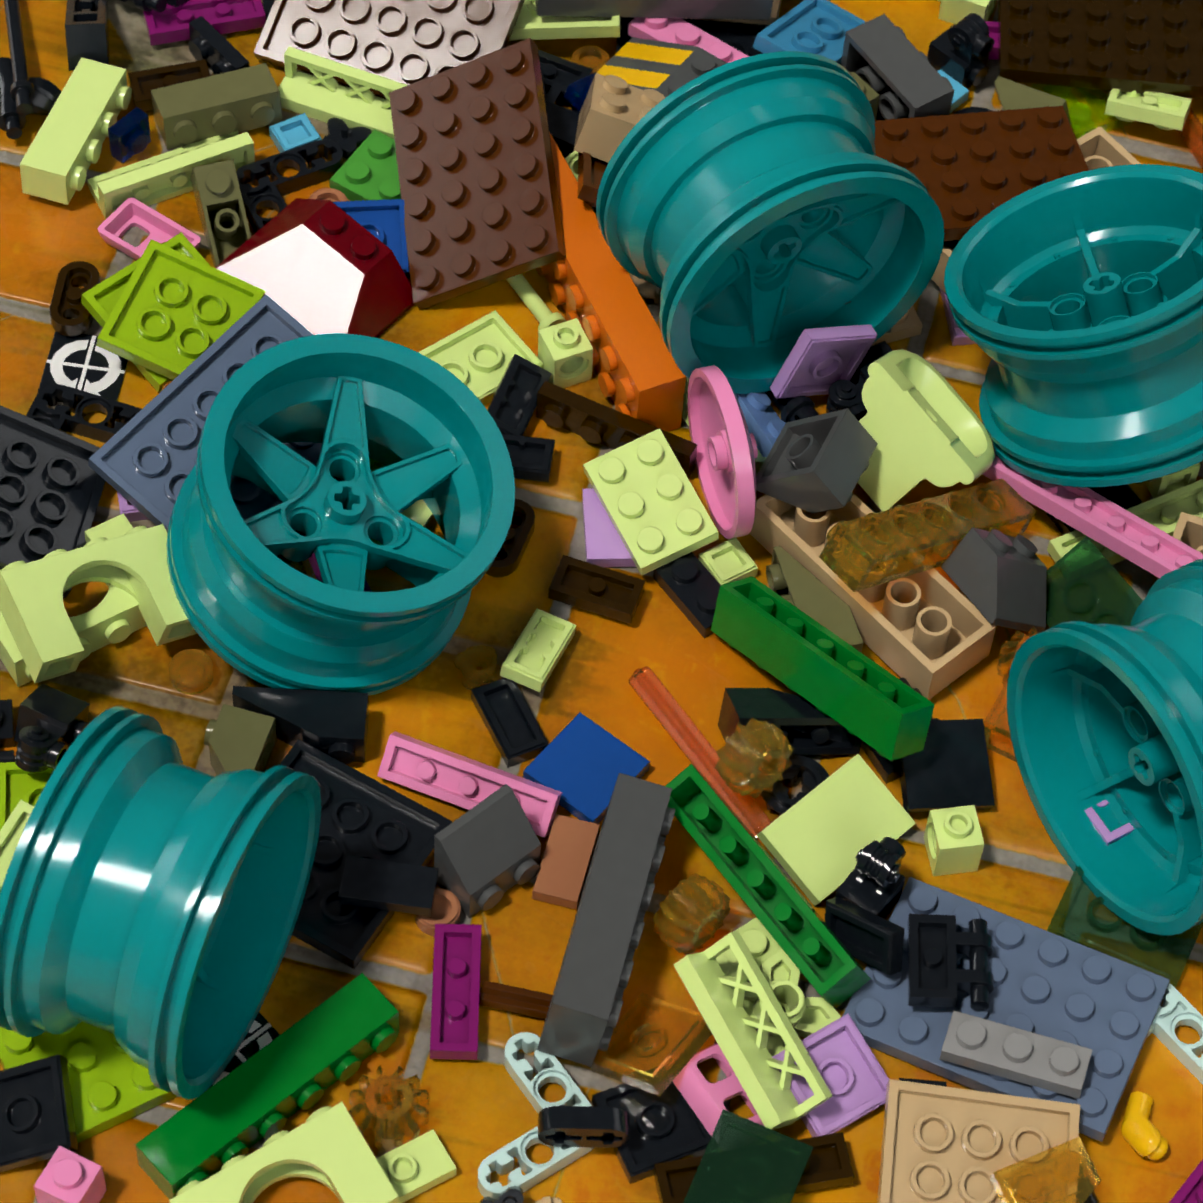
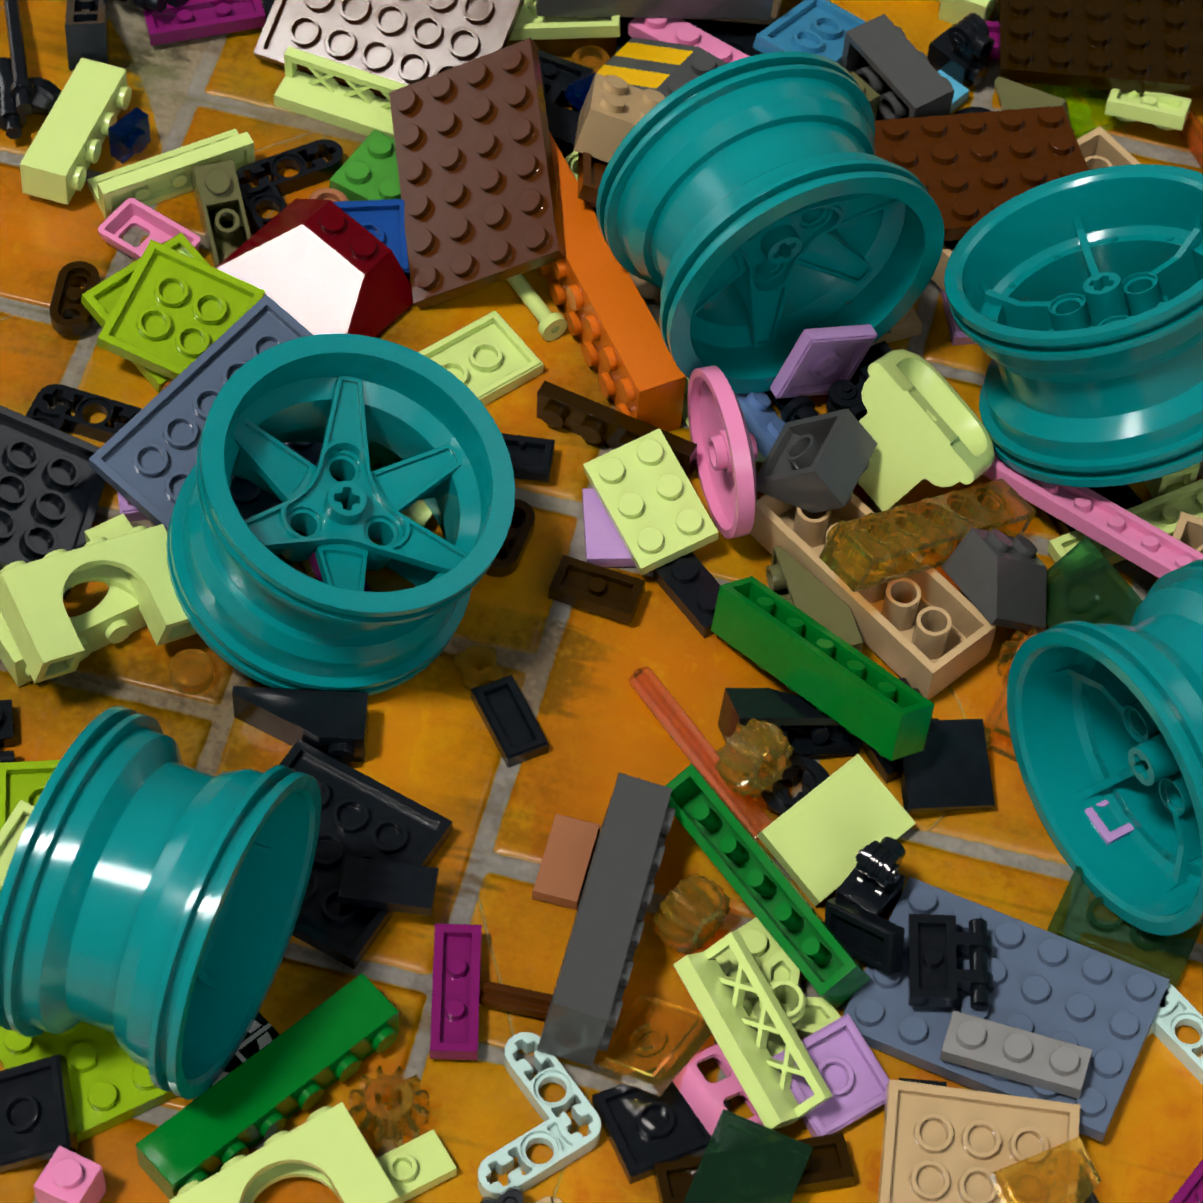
black brick [14,683,90,772] -> none
sticker [38,331,128,401] -> none
dark brown plate [128,59,210,112] -> none
olive brick [151,63,283,150] -> none
black plate [188,16,249,75] -> none
olive slope [204,704,277,775] -> none
medium azure tile [269,113,322,153] -> none
black piece [324,117,371,159] -> none
bright pink plate [377,731,562,838] -> none
nougat tile [414,888,461,936] -> none
dark grey slope [434,784,541,918] -> none
black plate [487,354,552,436] -> none
yellowish green plate [500,608,577,692] -> none
blue tile [523,712,650,824] -> none
yellowish green brick [538,318,593,388] -> none
black beam [538,1106,630,1148] -> none
yellowish green tile [698,538,758,585] -> none
yellowish green brick [923,805,985,876] -> none
yellow arm [1121,1091,1168,1160] -> none

